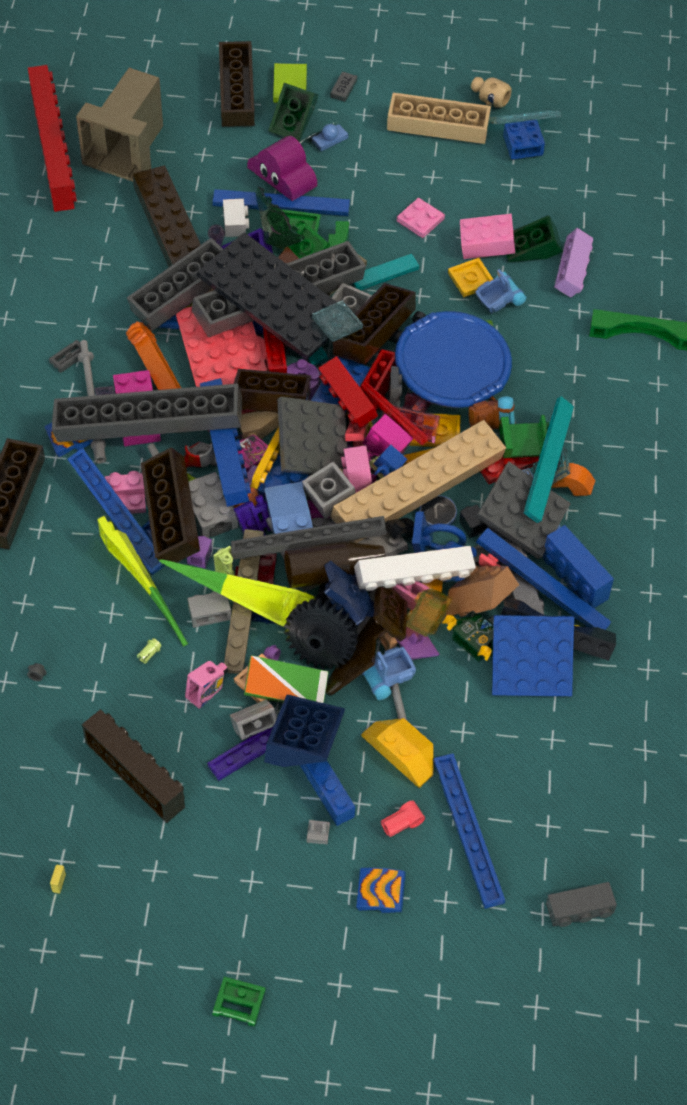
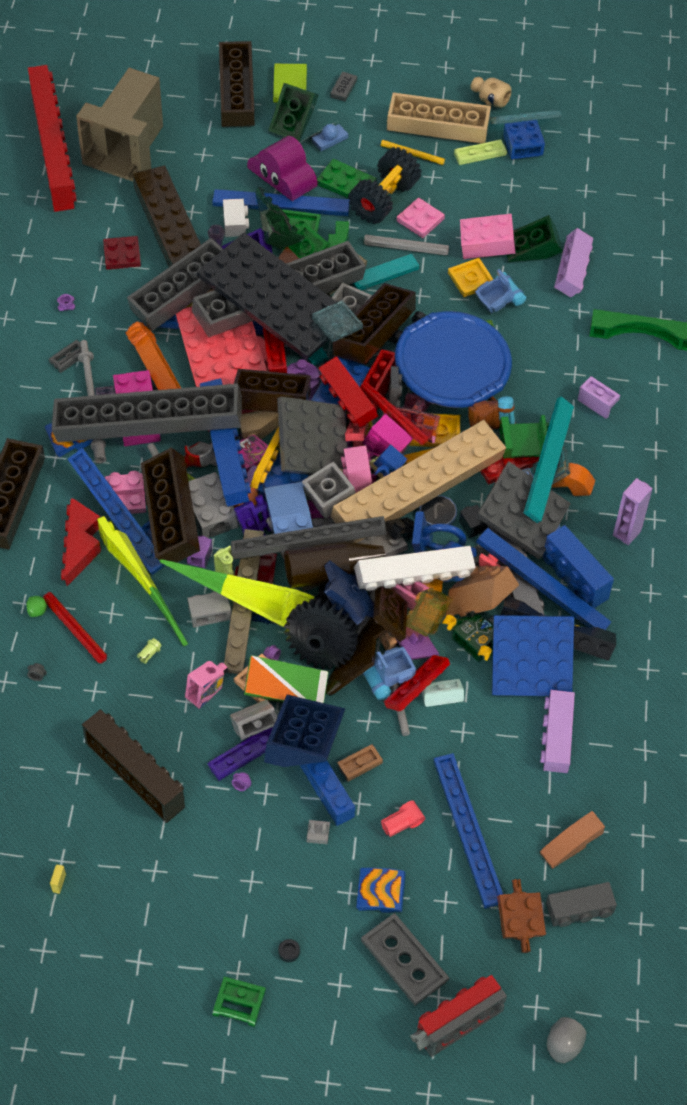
yellow wedge [361,718,434,788] -> none
none -> bright green piece [26,596,47,617]
none -> red axle [43,592,107,663]
none -> medium lavender plate [57,294,75,311]
none -> red slope [61,498,101,586]
none -> dark red plate [103,236,141,270]
none -> medium lavender plate [232,772,252,791]
none -> black tile [278,939,300,962]
none -> green plate [317,159,377,198]
none -> medium nougat plate [337,744,383,782]
none -> black plate [348,147,422,224]
none -> dark grey plate [361,913,449,1006]
none -> light grey axle [364,234,449,255]
none -> yellow bar [380,140,445,165]
none -> red plate [384,655,450,712]
none -> piece [410,975,507,1058]
none -> light aqua slope [422,679,464,707]
none -> yellowish green tile [454,140,507,165]
none -> dark orange plate [497,879,546,953]
none -> lavender brick [540,690,575,773]
none -> nougat slope [540,811,605,869]
none -> light grey piece [546,1017,587,1063]
none -> lavender panel [578,376,620,419]
none -> lavender brick [613,478,653,545]

